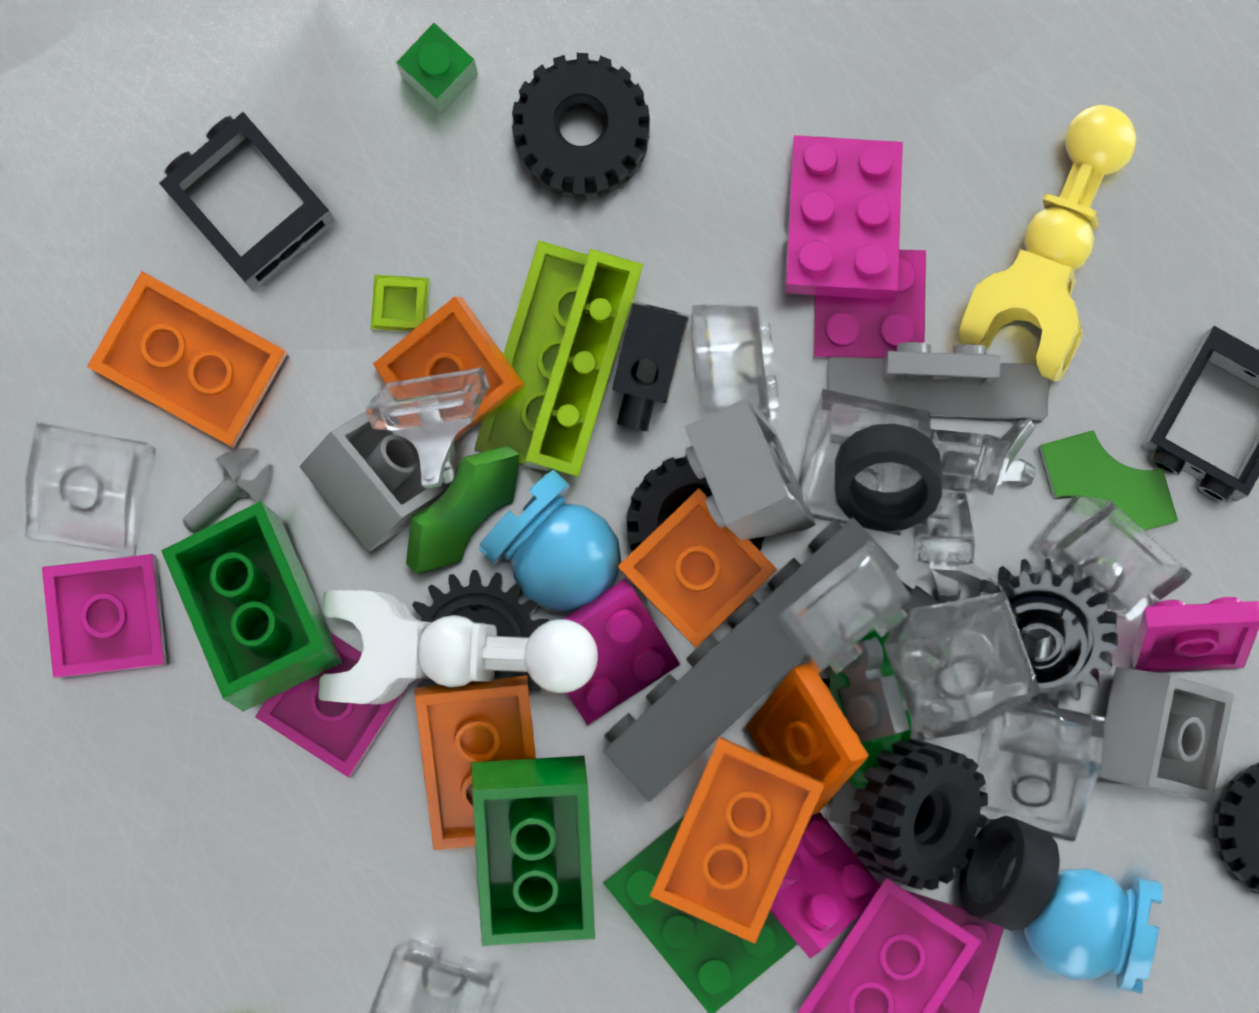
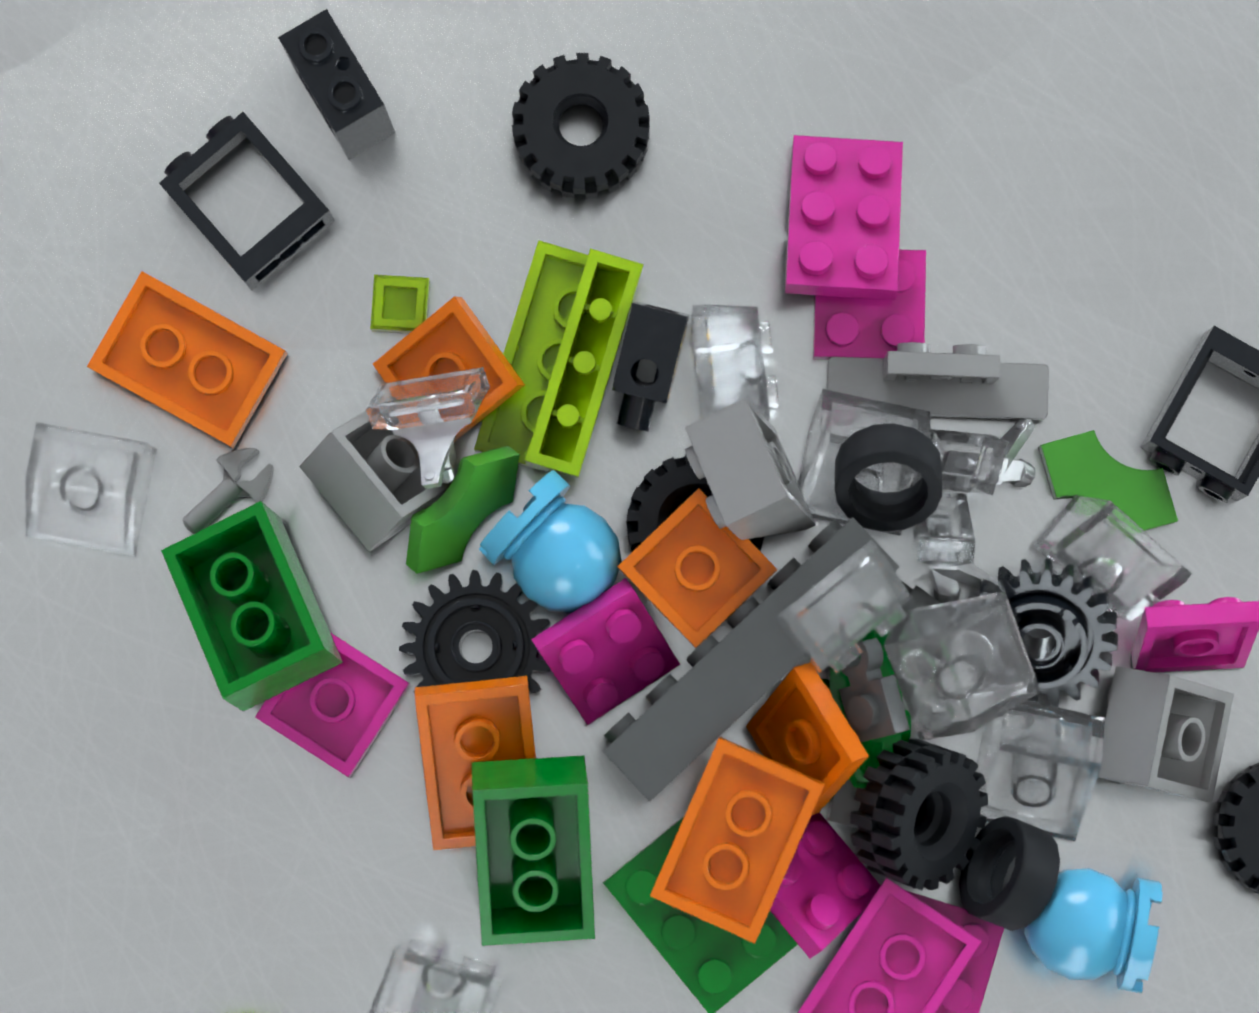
dark pink plate [42,554,167,678] -> none
white piece [318,590,598,704] -> none
green brick [396,23,478,113] -> none
light yellow piece [959,105,1137,382] -> none
none -> black window [278,9,395,160]

